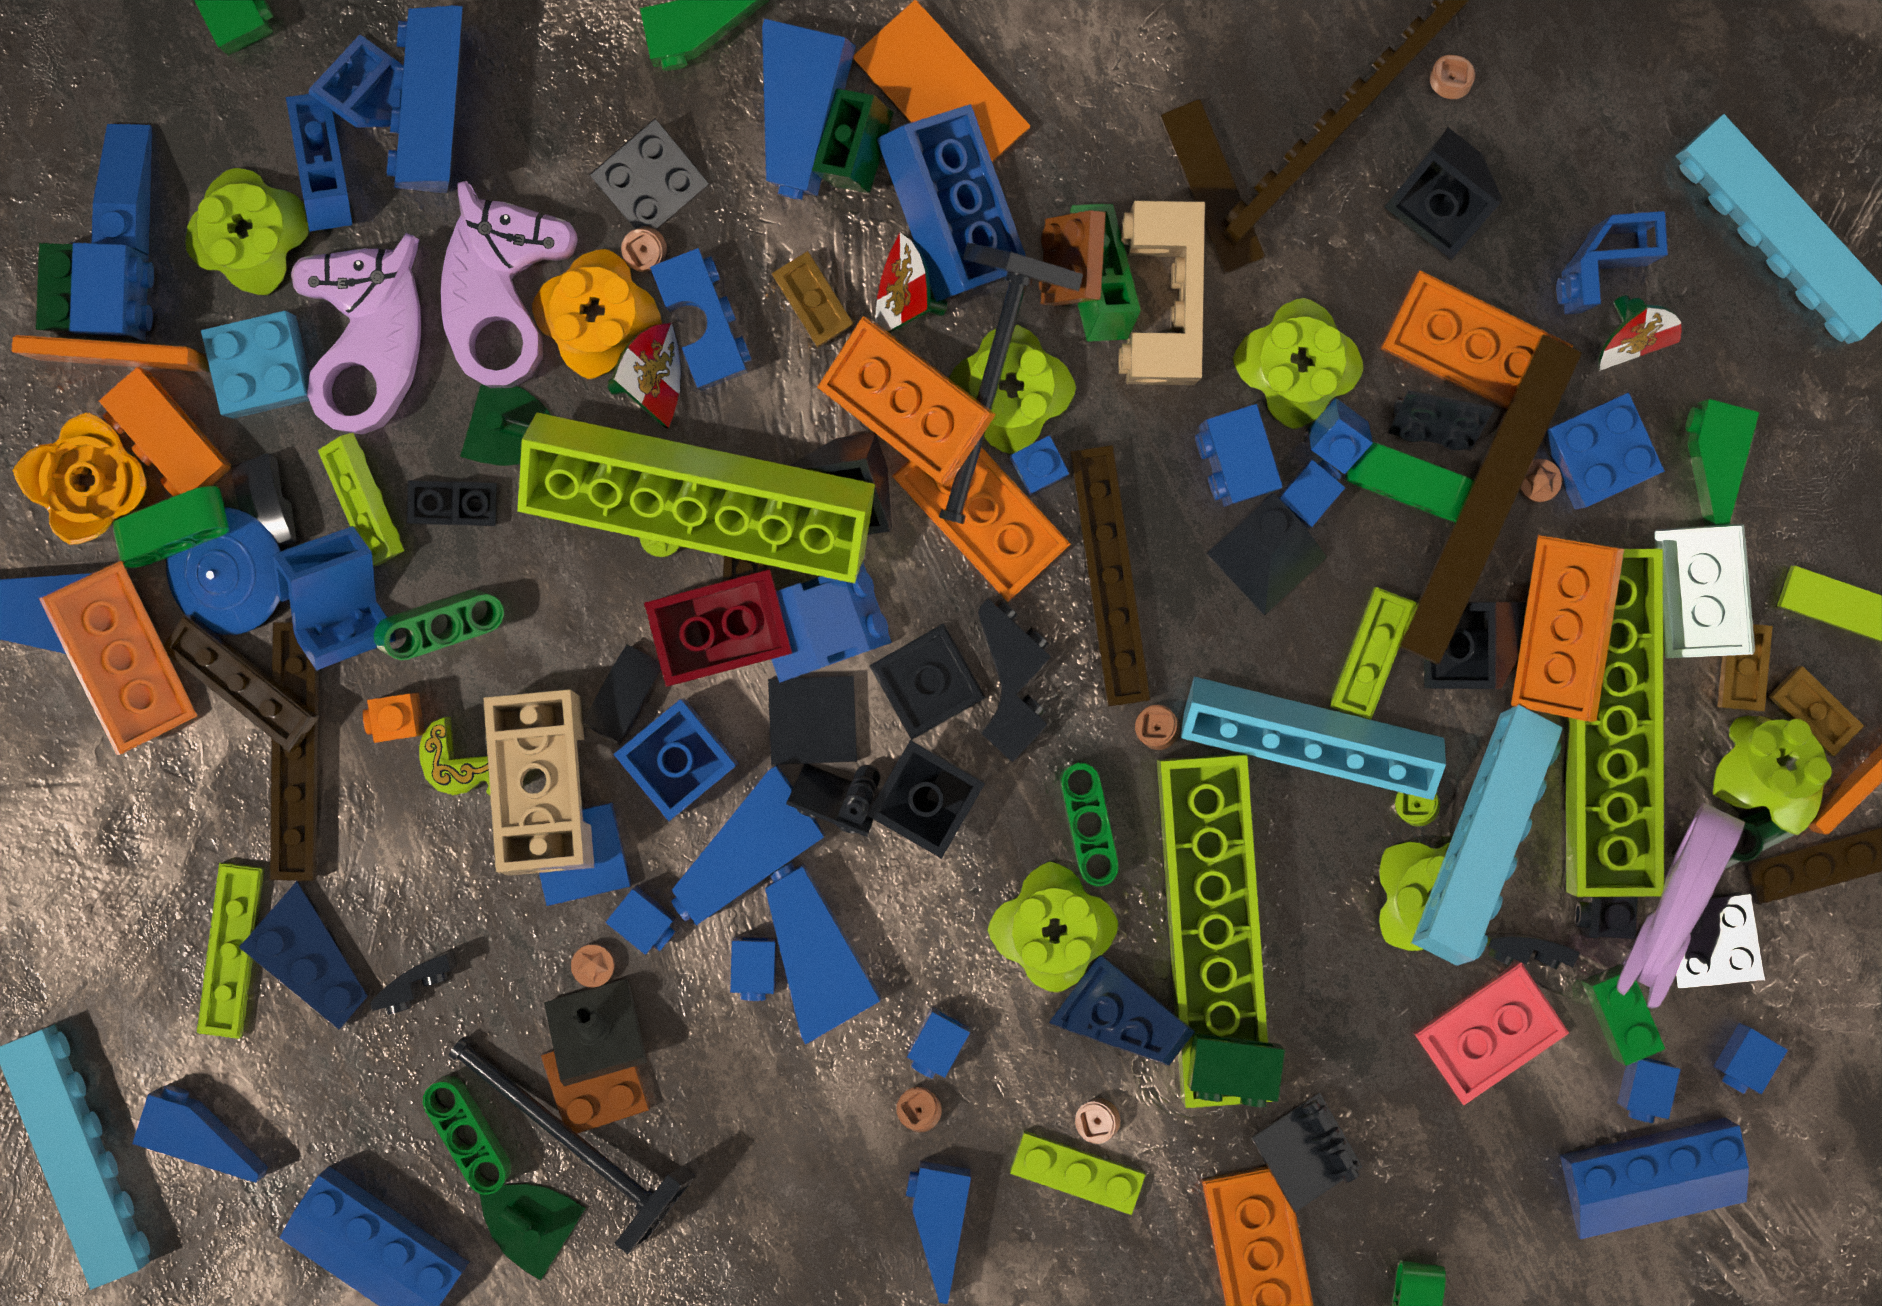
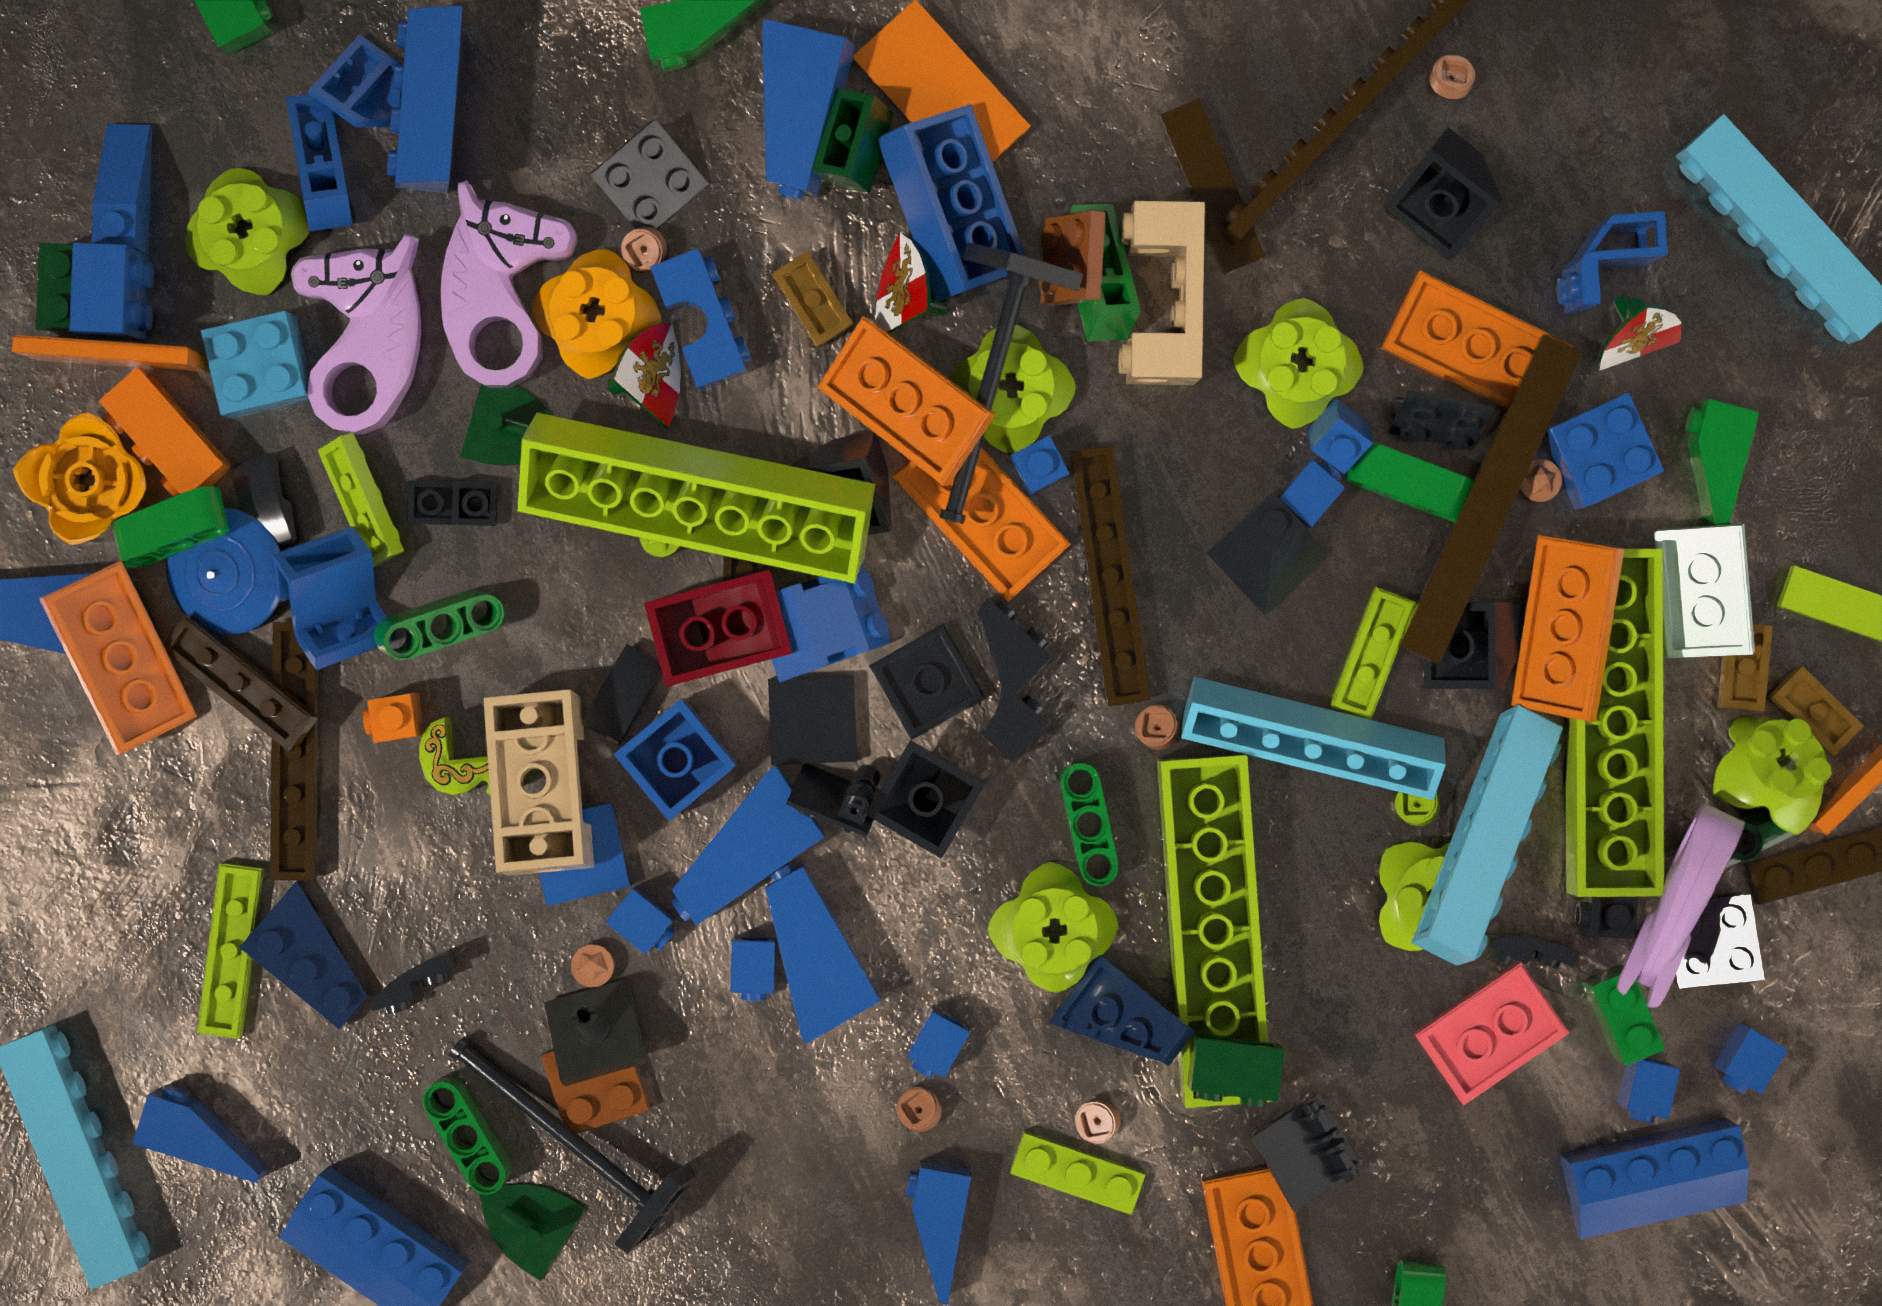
blue brick [1195,404,1283,507] -> none

